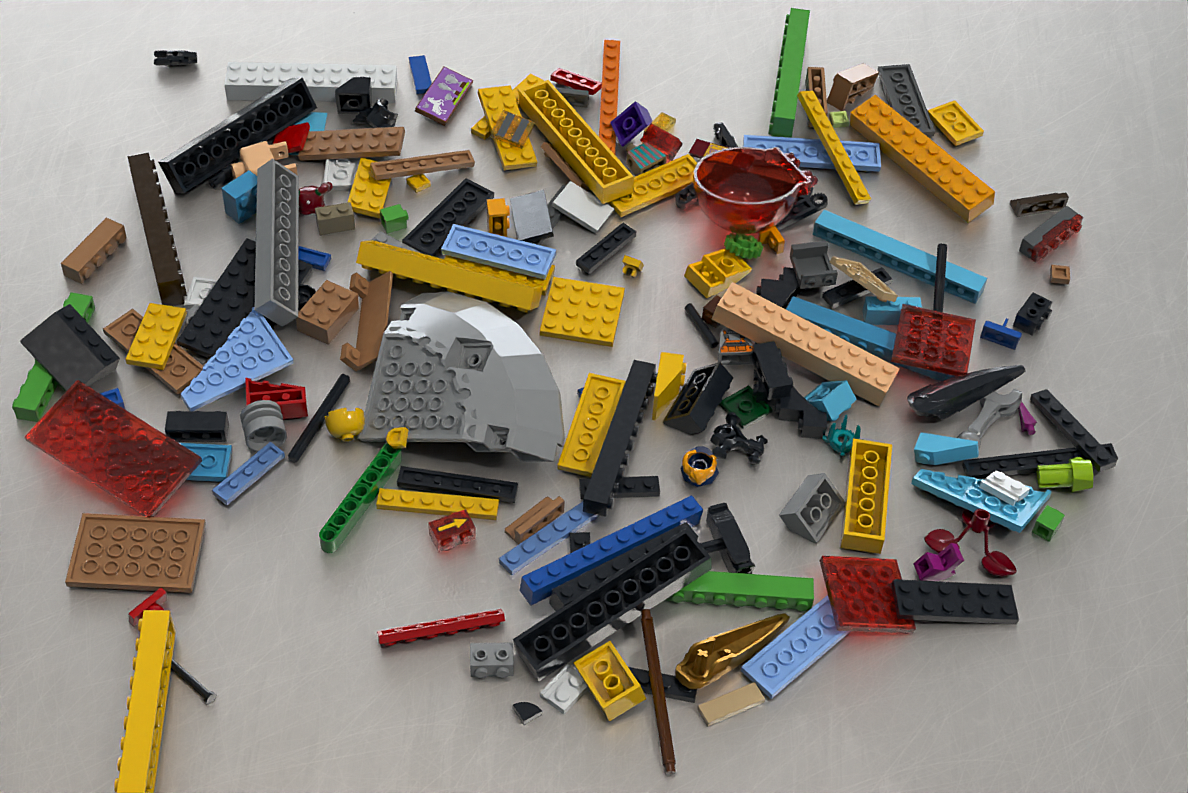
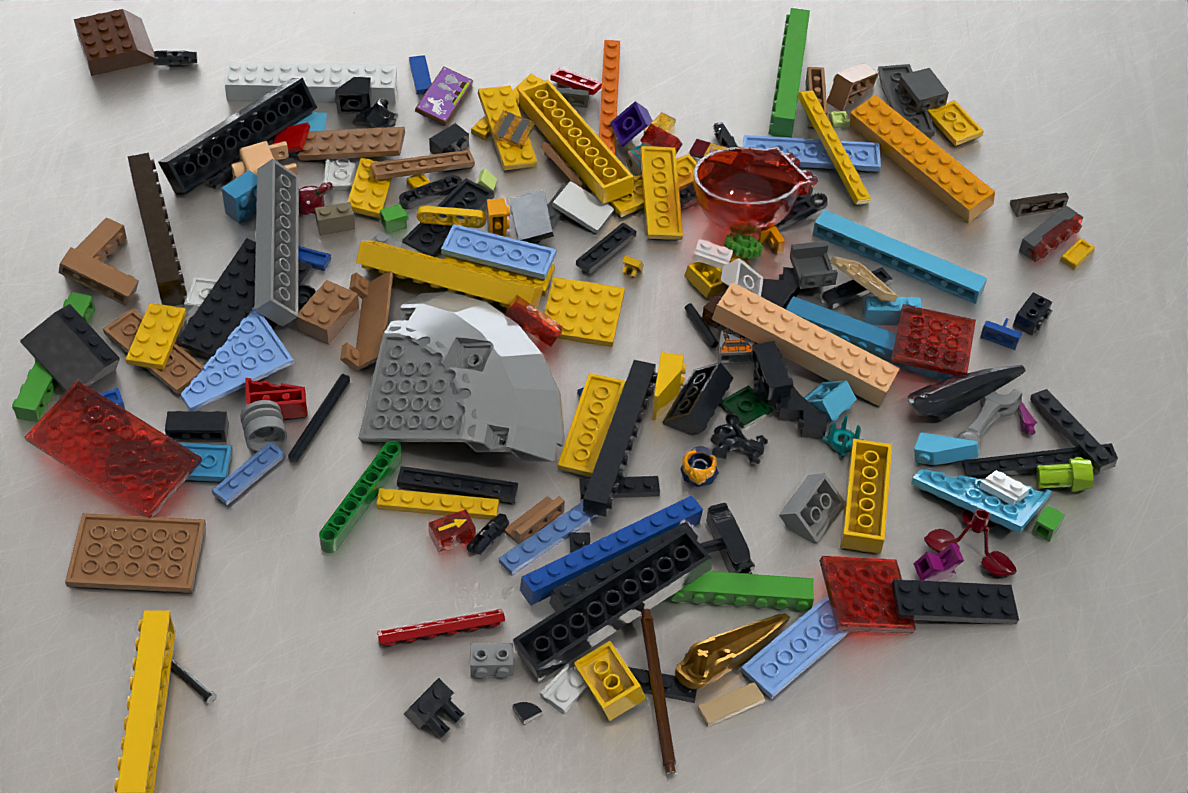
red tile [128,588,167,627] -> none
yellow cylinder [325,408,365,442] -> none
yellow tile [386,427,408,449] -> none
black axle [932,243,947,328] -> none
medium nougat plate [1050,265,1070,284] -> none
none -> medium nougat brick [58,247,139,306]
none -> reddish brown slope [74,9,156,76]
none -> black beam [399,175,462,209]
none -> black brick [404,678,465,739]
none -> yellow beam [416,206,487,228]
none -> black brick [429,123,469,154]
none -> black hinge [467,513,510,555]
none -> yellowish green tile [477,168,497,191]
none -> clear red brick [505,295,563,347]
none -> yellow plate [640,146,683,240]
none -> white plate [692,239,733,269]
none -> white slope [721,258,764,297]
none -> dark grey panel [898,68,949,113]
none -> yellow tile [1060,238,1095,270]

